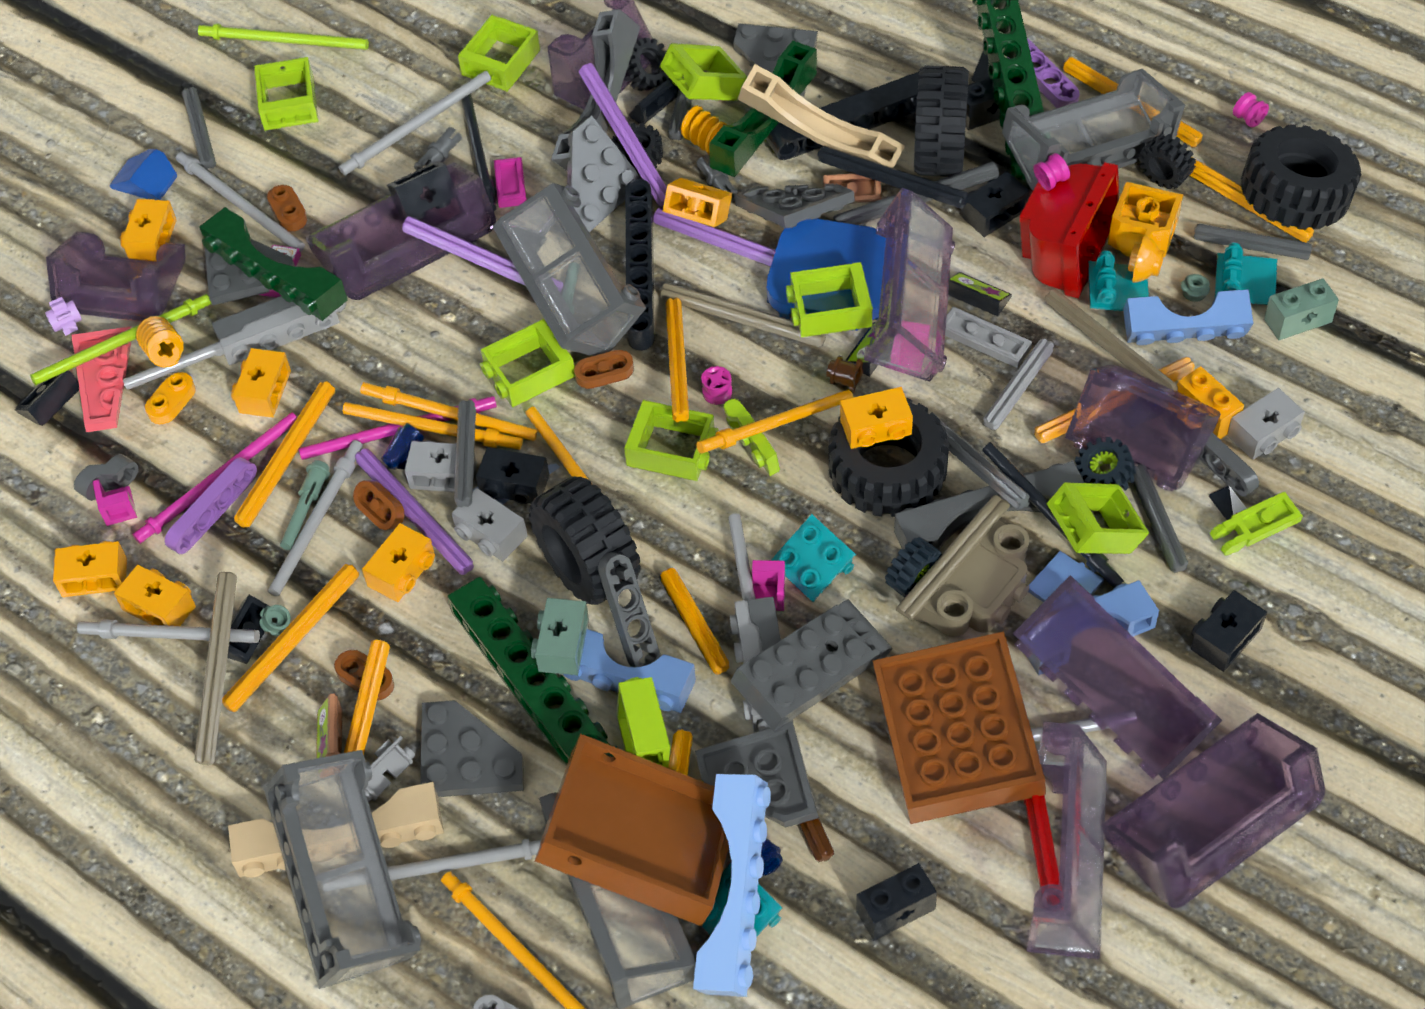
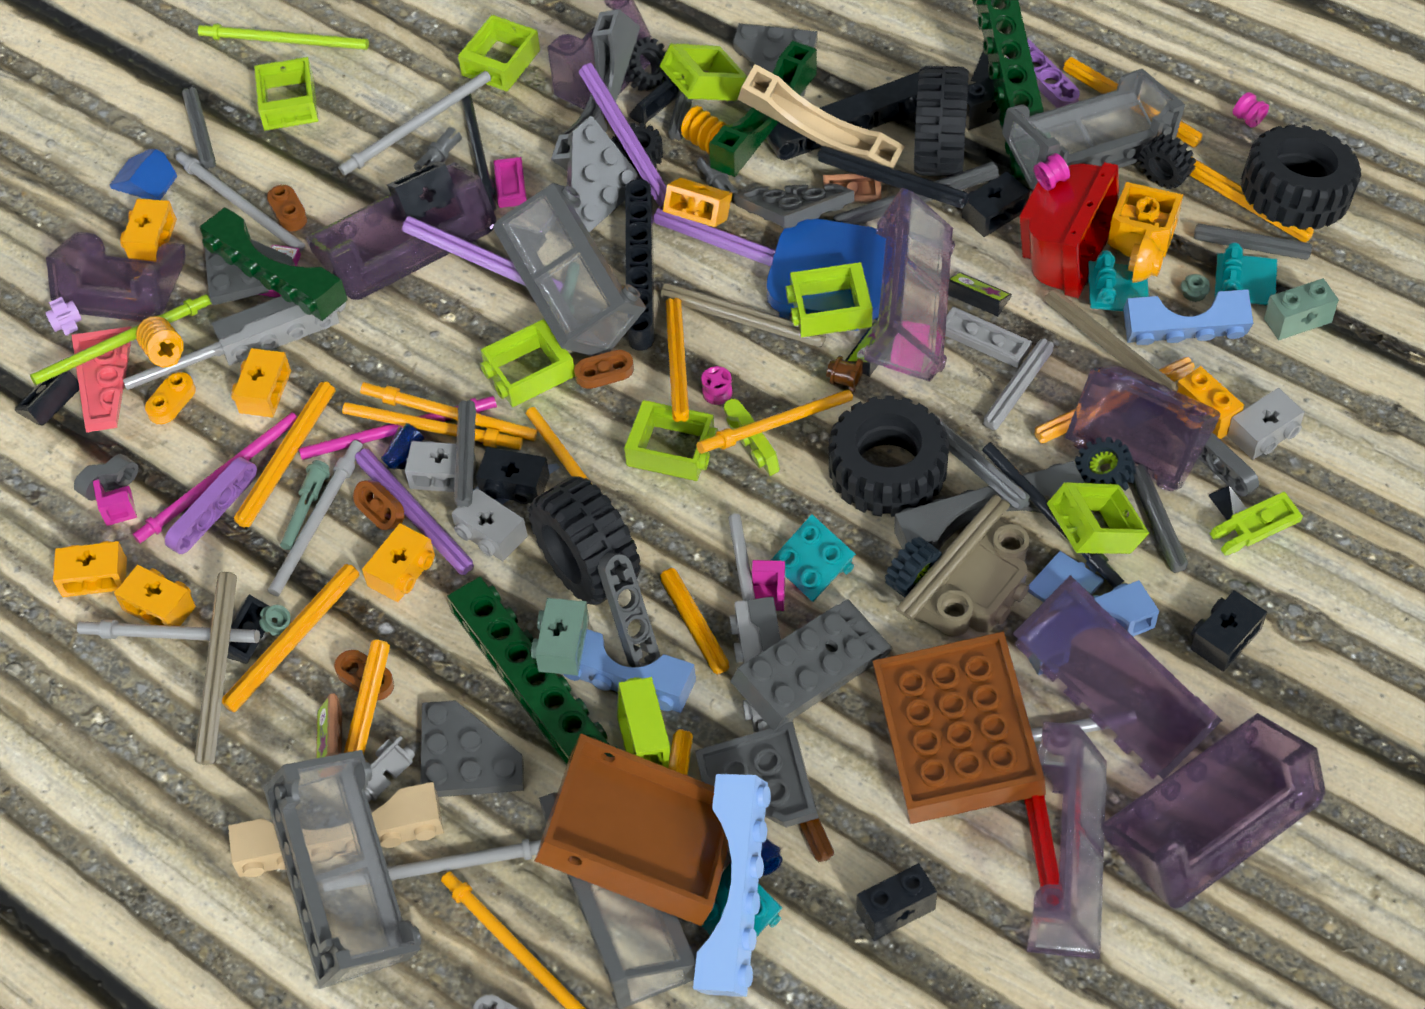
light orange brick [840,387,913,449] -> none

